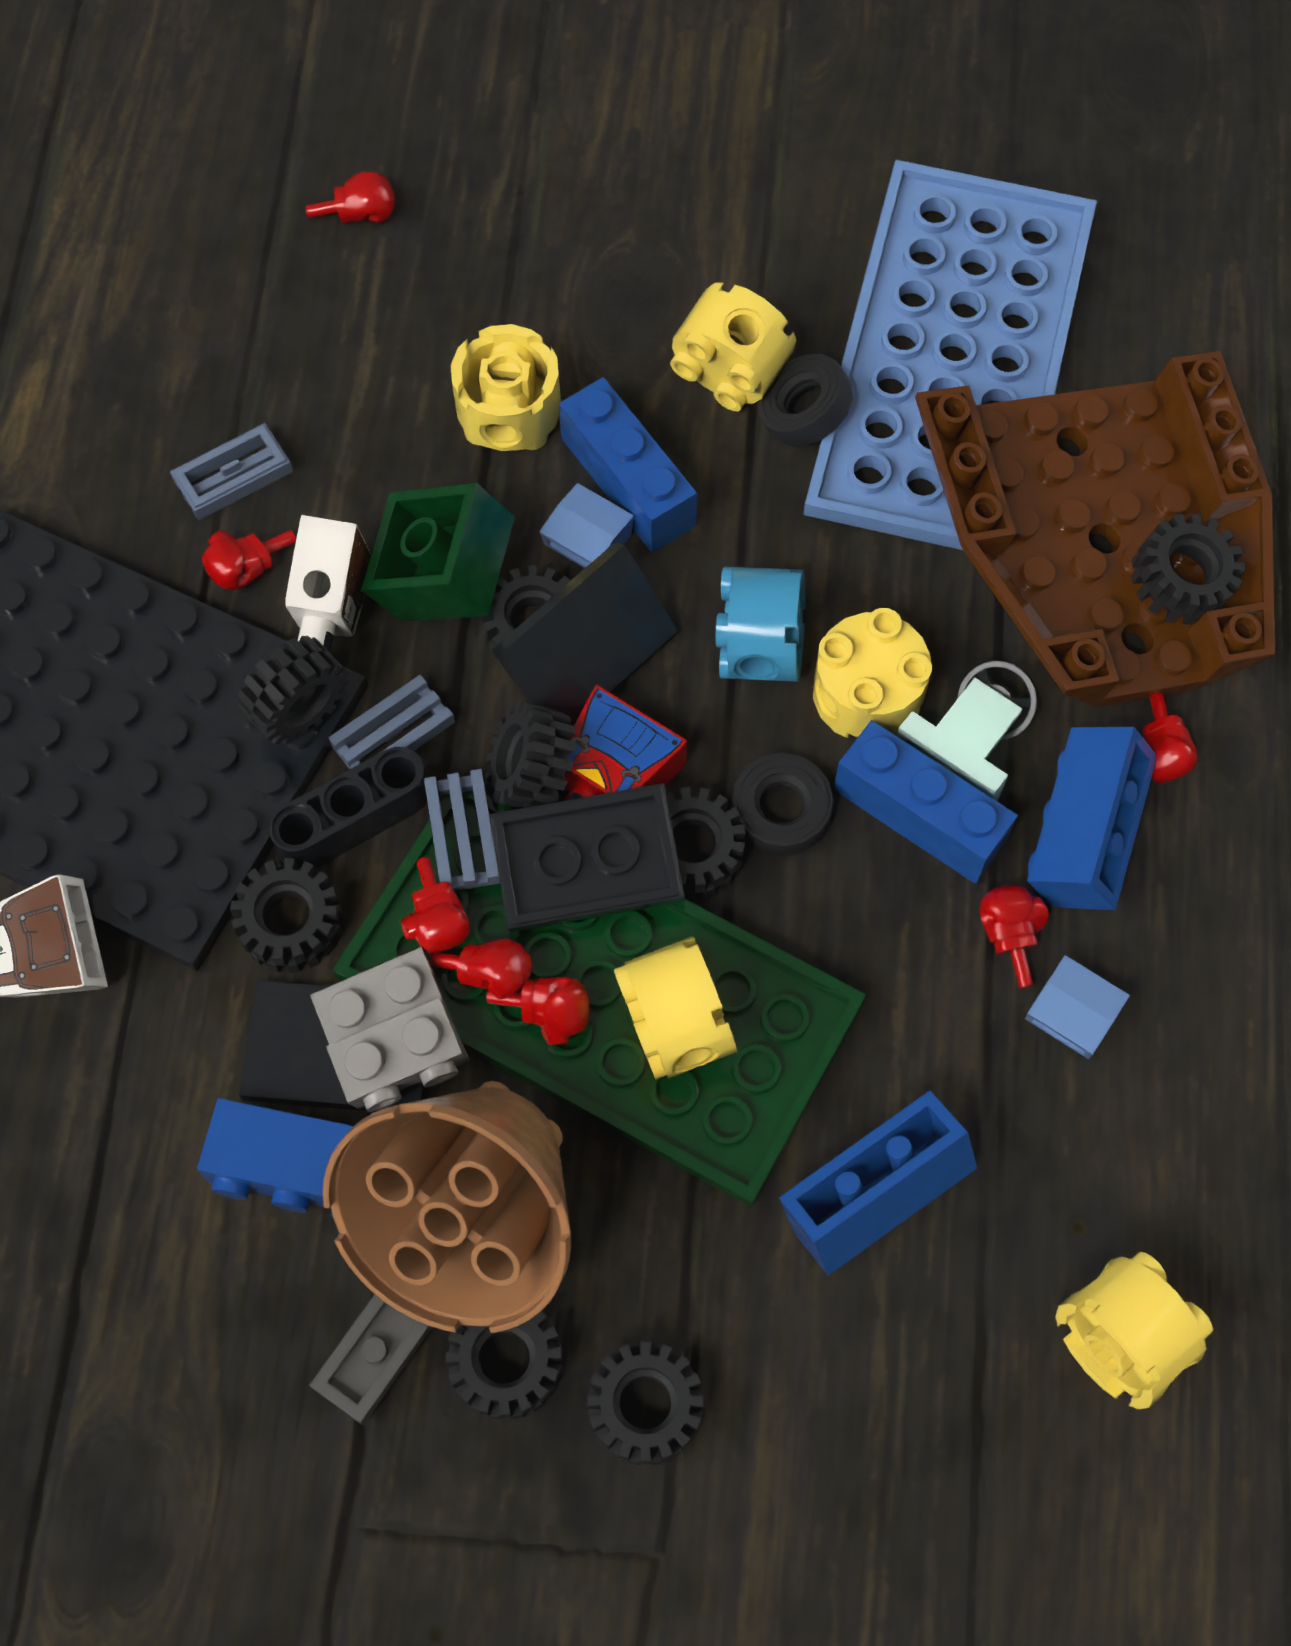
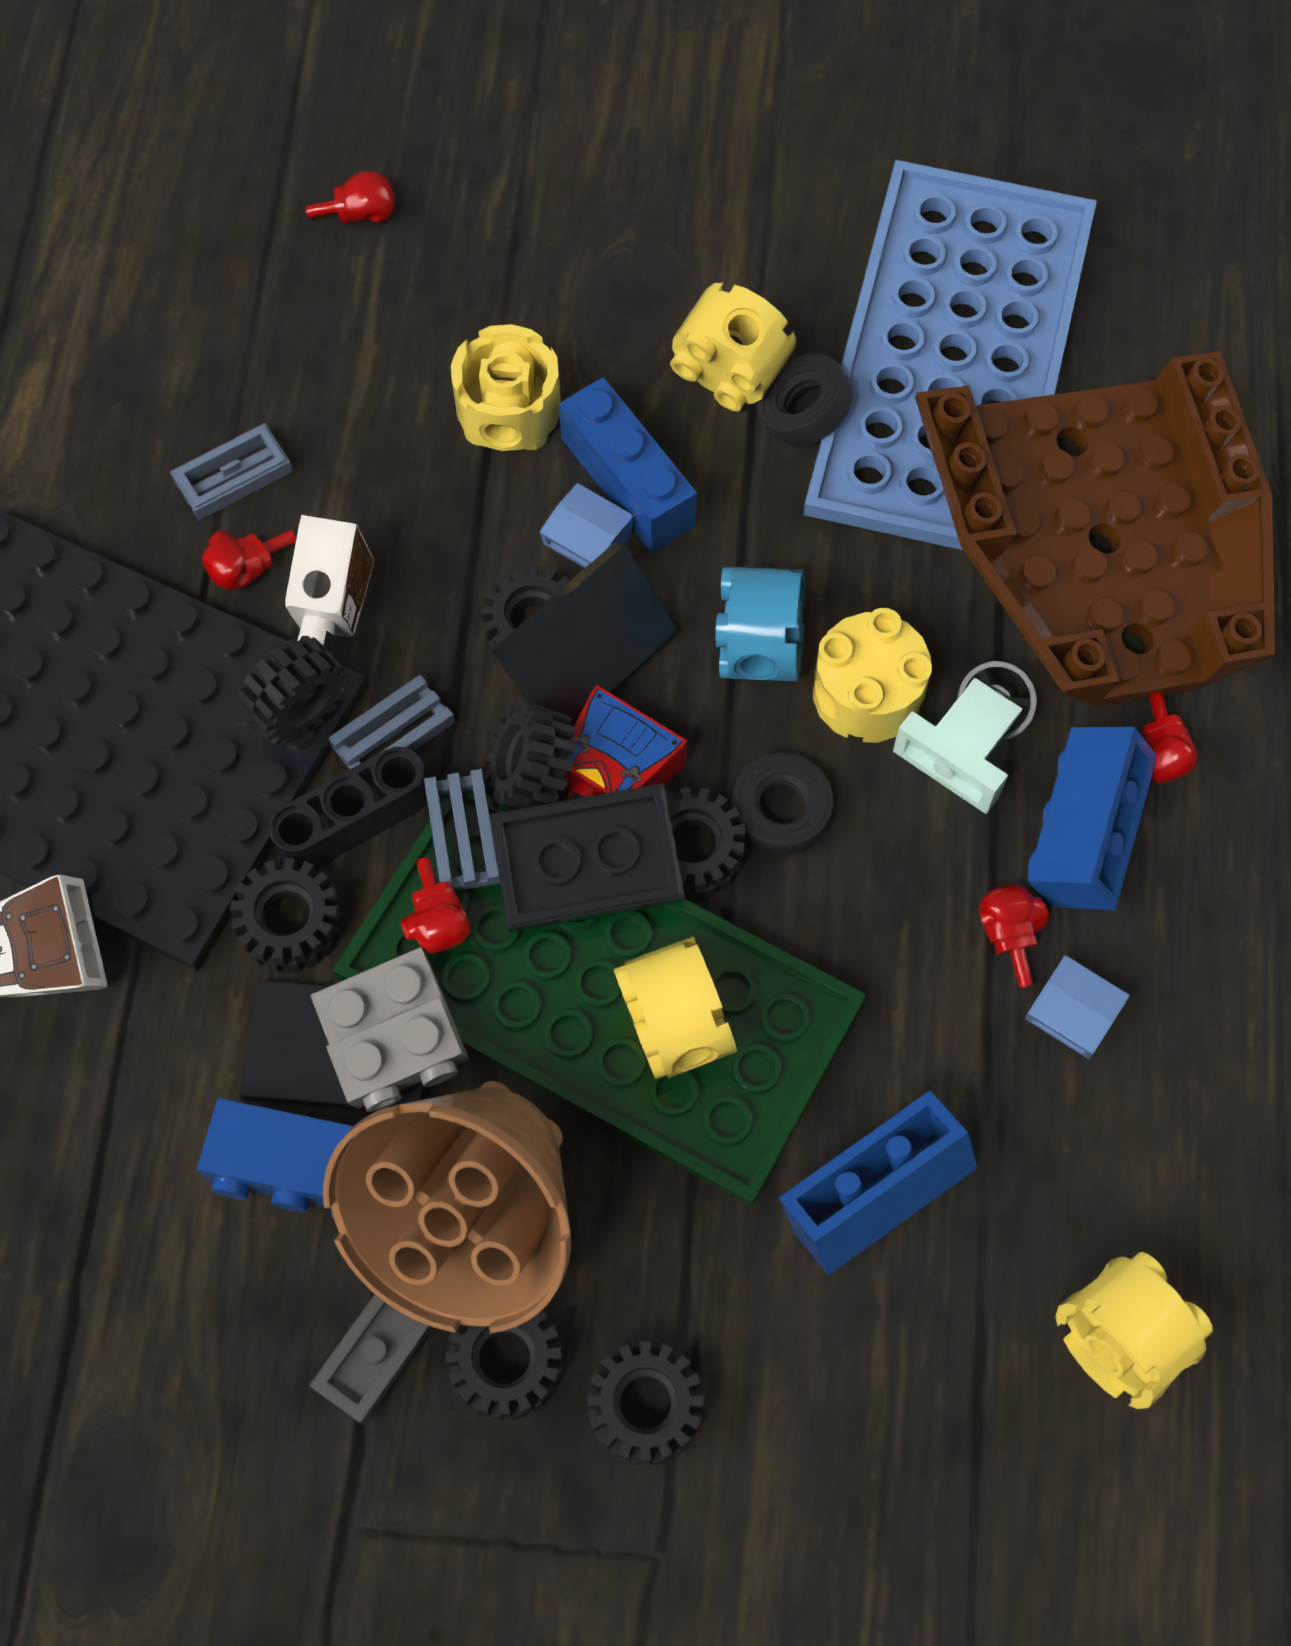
dark green brick [361,483,515,621] -> none
red piece [430,938,533,1000] -> none
red piece [486,977,590,1045] -> none
blue brick [833,720,1018,884] -> none
black tyre [1131,513,1245,625] -> none

